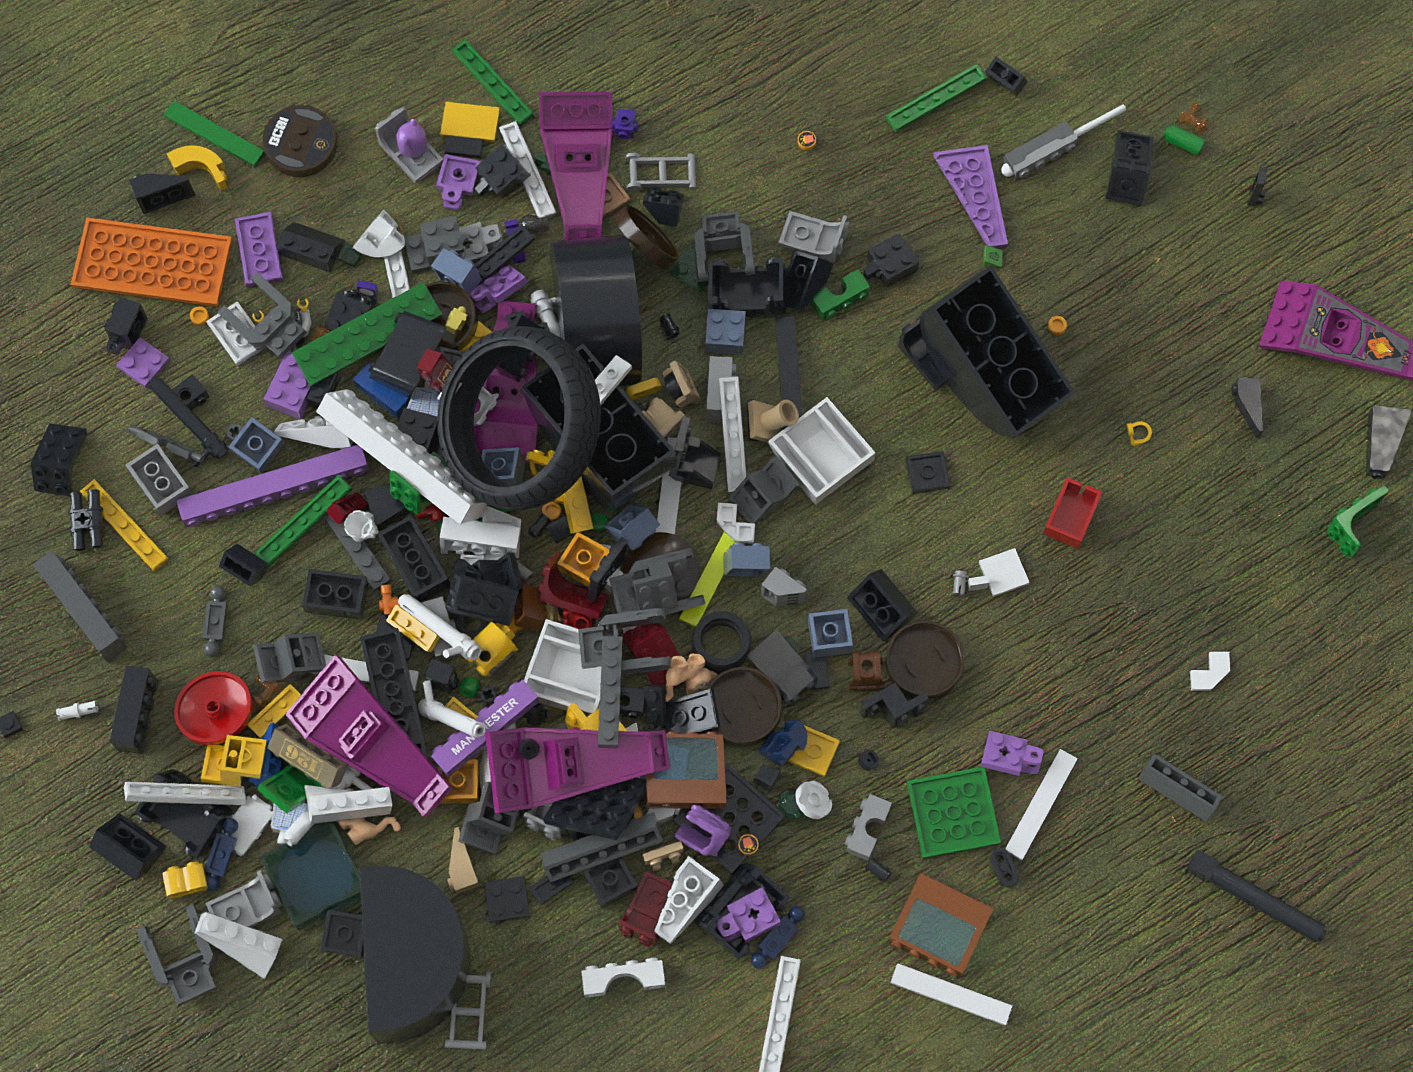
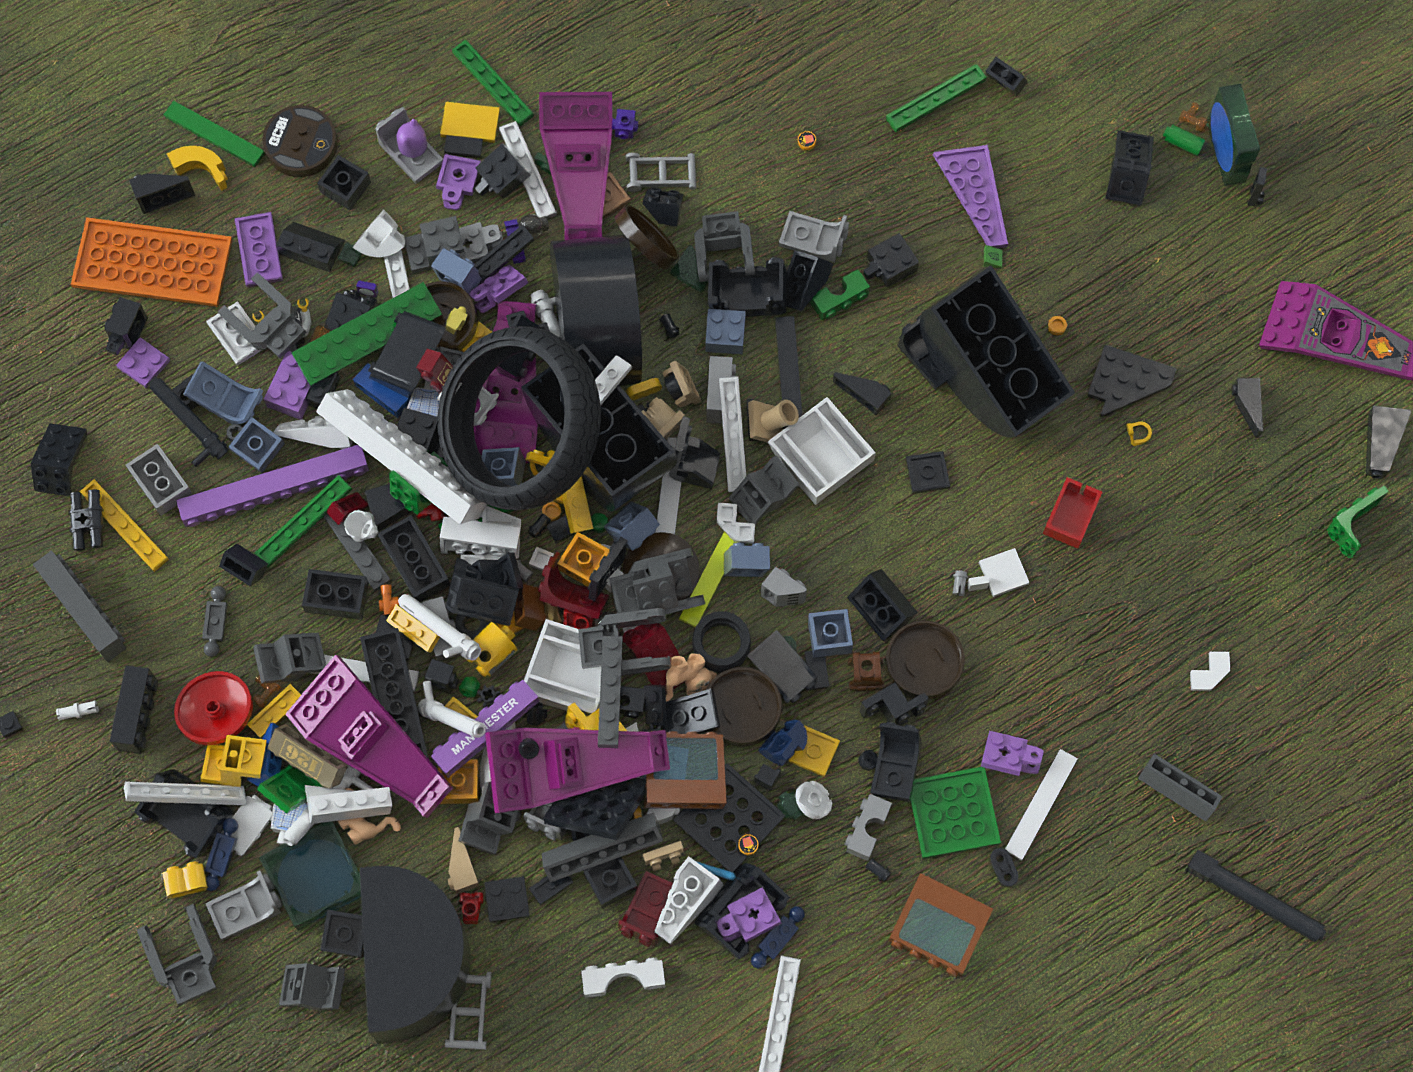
black slope [89,813,166,881] -> none
dark grey piece [129,425,205,463] -> none
light orange tile [190,306,209,326] -> none
white wedge [195,912,282,979] -> none
medium lavender piece [675,804,731,856] -> none
white tile [891,963,1012,1026] -> none
piece [1002,105,1126,180] -> none
none -> sand blue bracket [183,361,263,425]
none -> dark grey bracket [279,963,345,1011]
none -> black brick [317,155,371,210]
none -> red plate [459,892,484,924]
none -> white tile [529,547,554,571]
none -> dark azure piece [696,861,735,880]
none -> black slope [833,372,892,415]
none -> black bracket [870,722,922,802]
none -> black wing [1087,345,1177,417]
none -> clear green tile [1206,83,1260,186]

